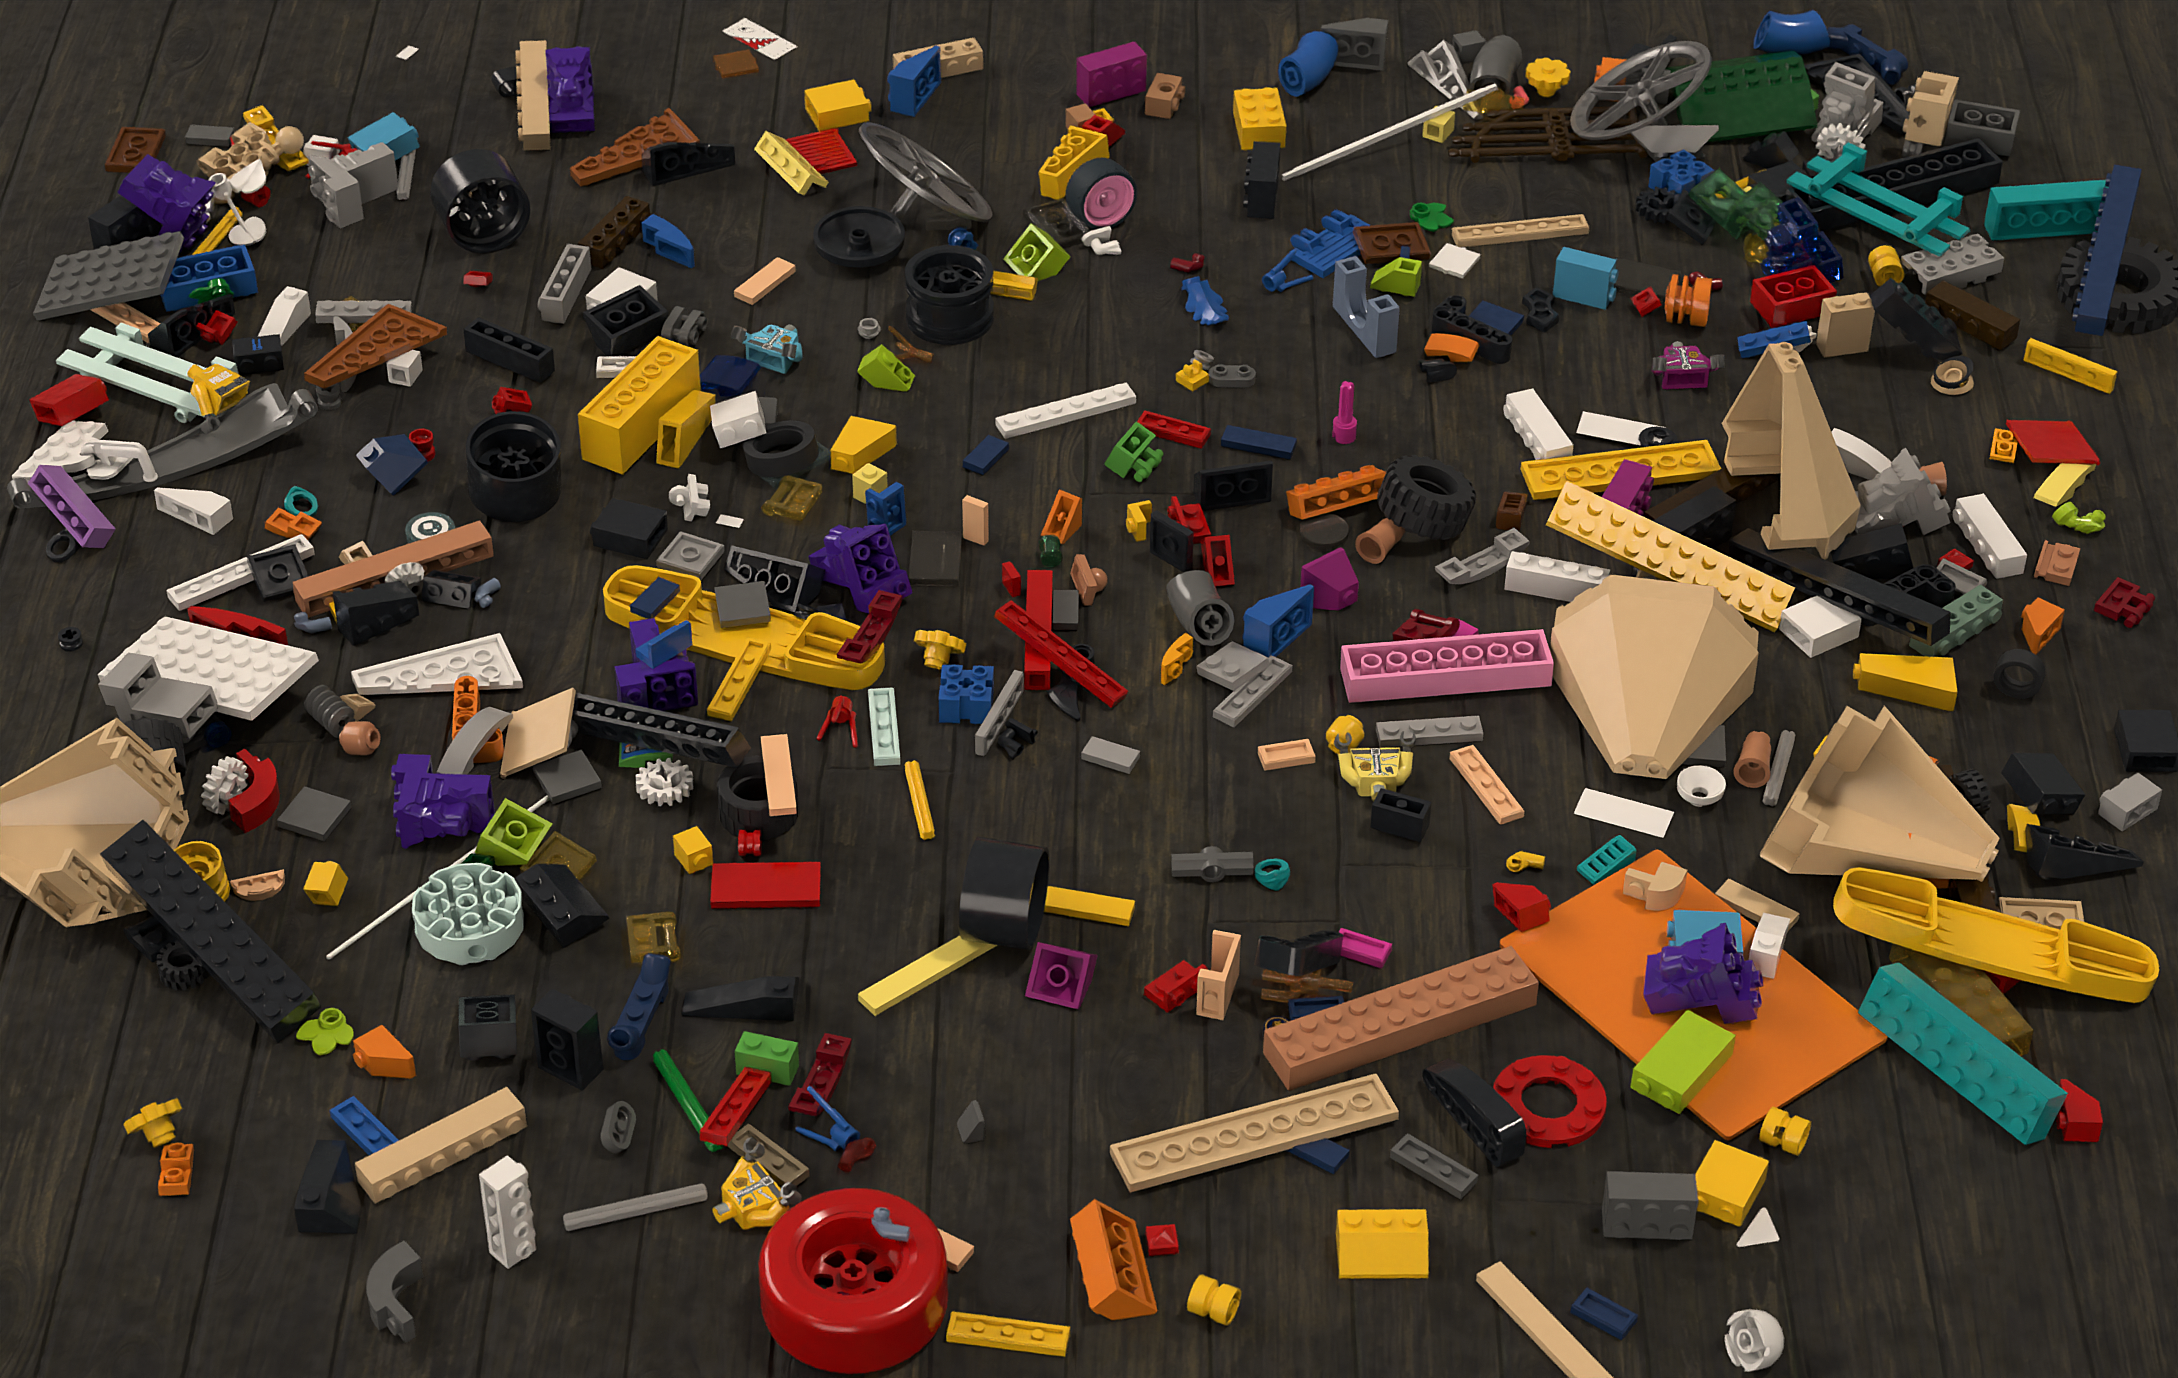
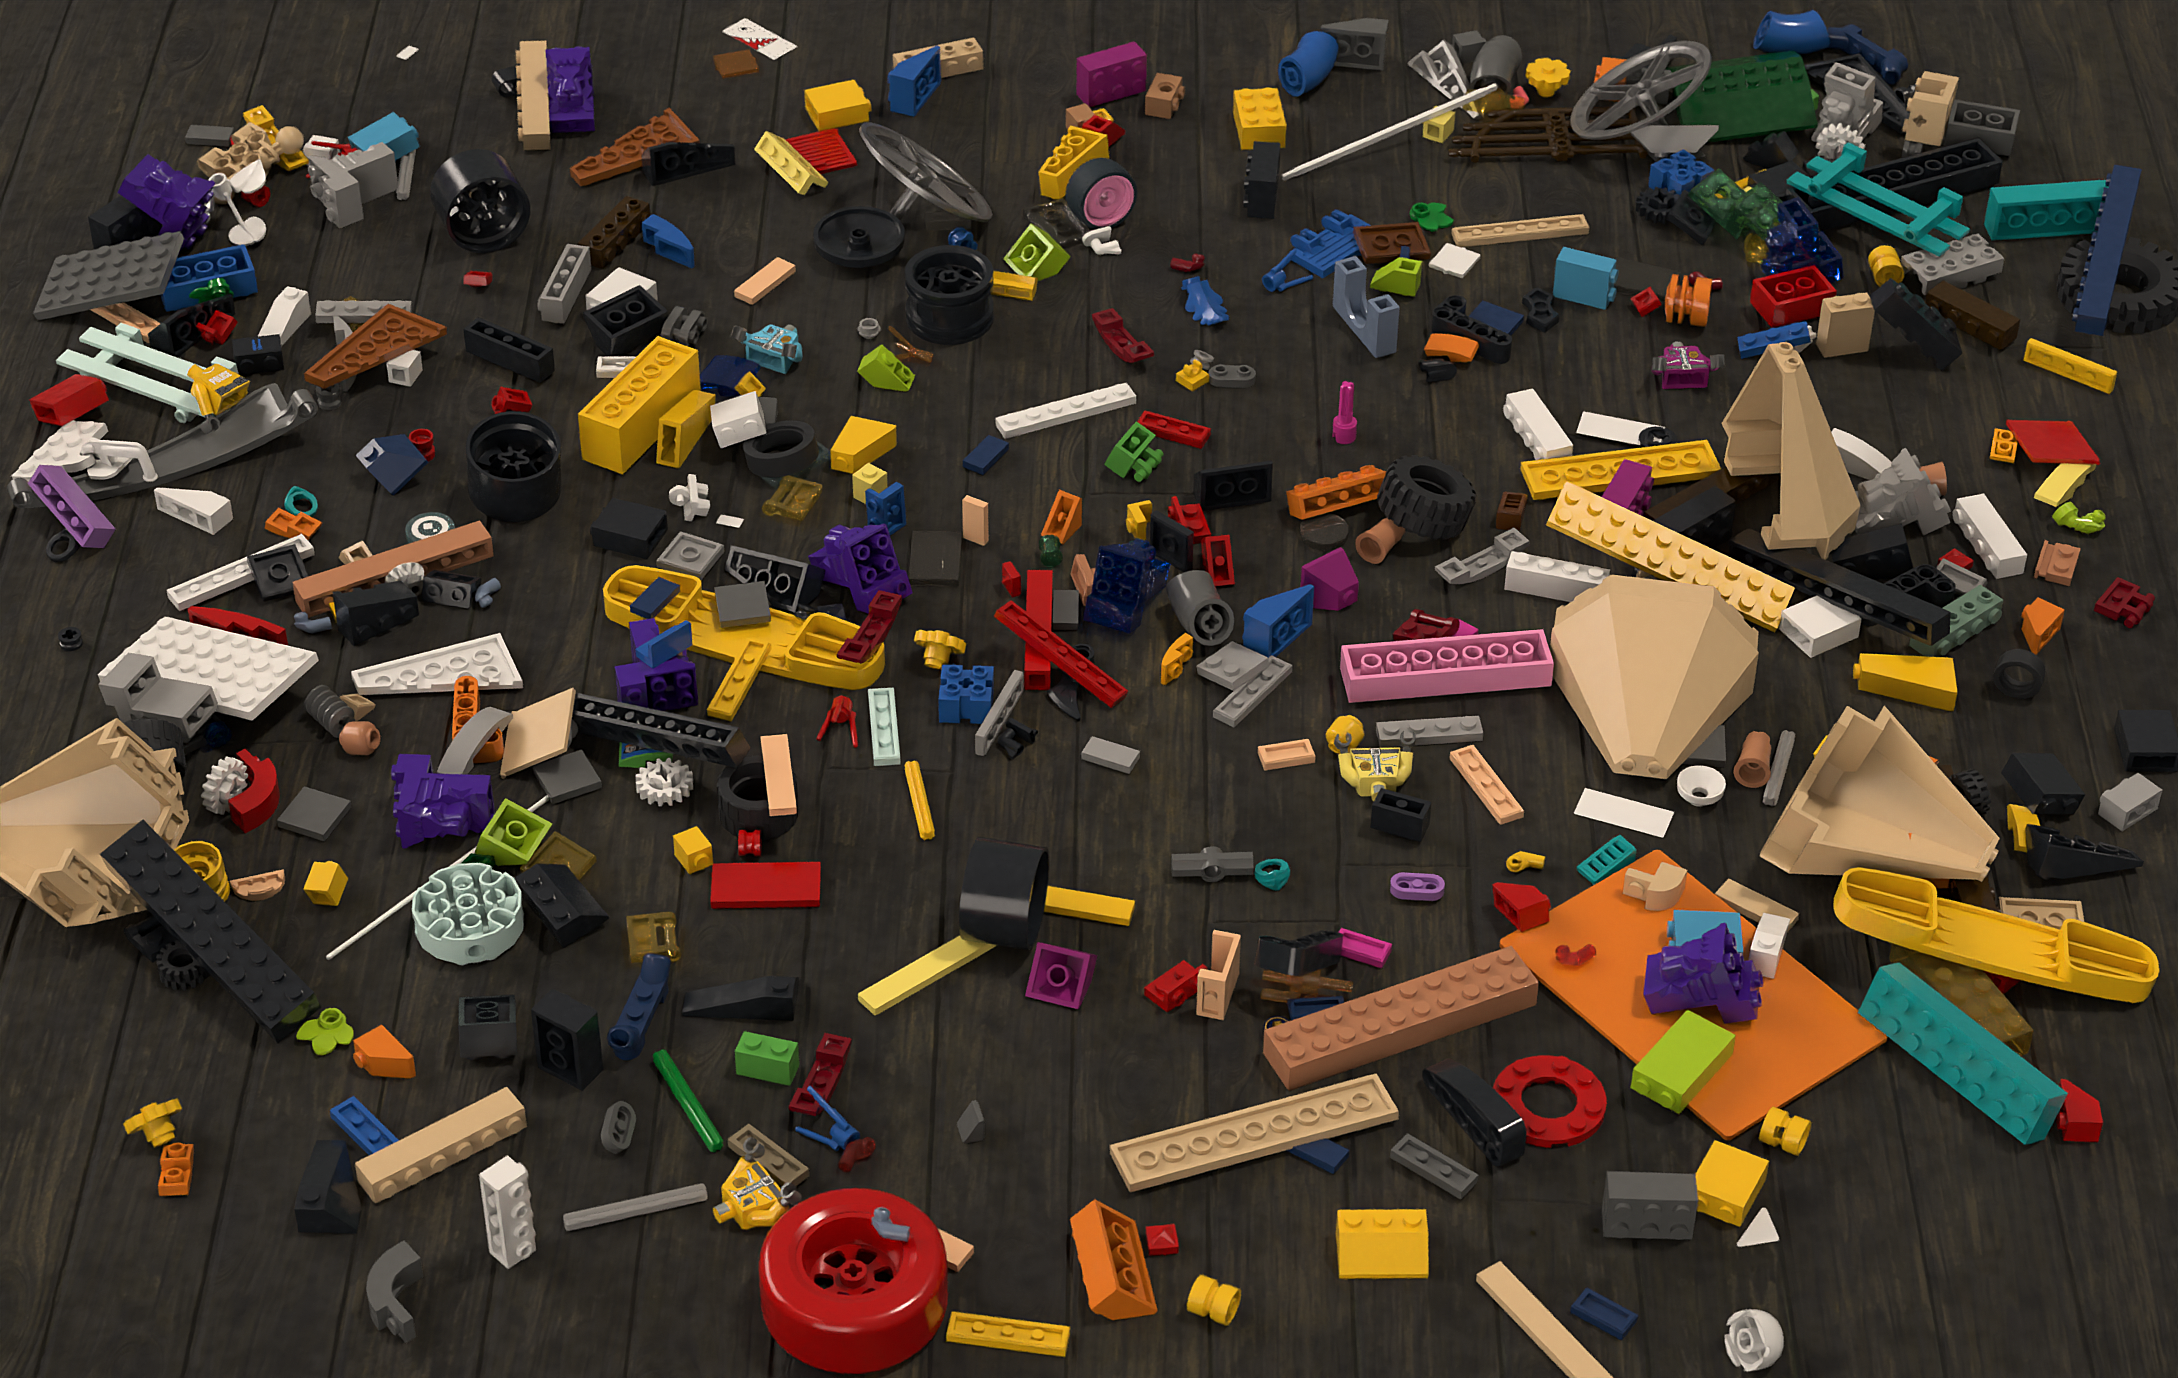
reddish brown tile [105,127,166,173] -> none
yellow axle [192,207,243,255] -> none
red plate [700,1067,772,1146] -> none
dark blue tile [1221,425,1297,459] -> none
tan piece [1931,356,1974,395] -> none
none -> yellow tile [735,371,766,397]
none -> clear blue brick [1083,538,1170,634]
none -> dark red slope [1092,308,1154,363]
none -> medium lavender plate [1390,873,1445,901]
none -> clear red arm [1555,944,1597,966]

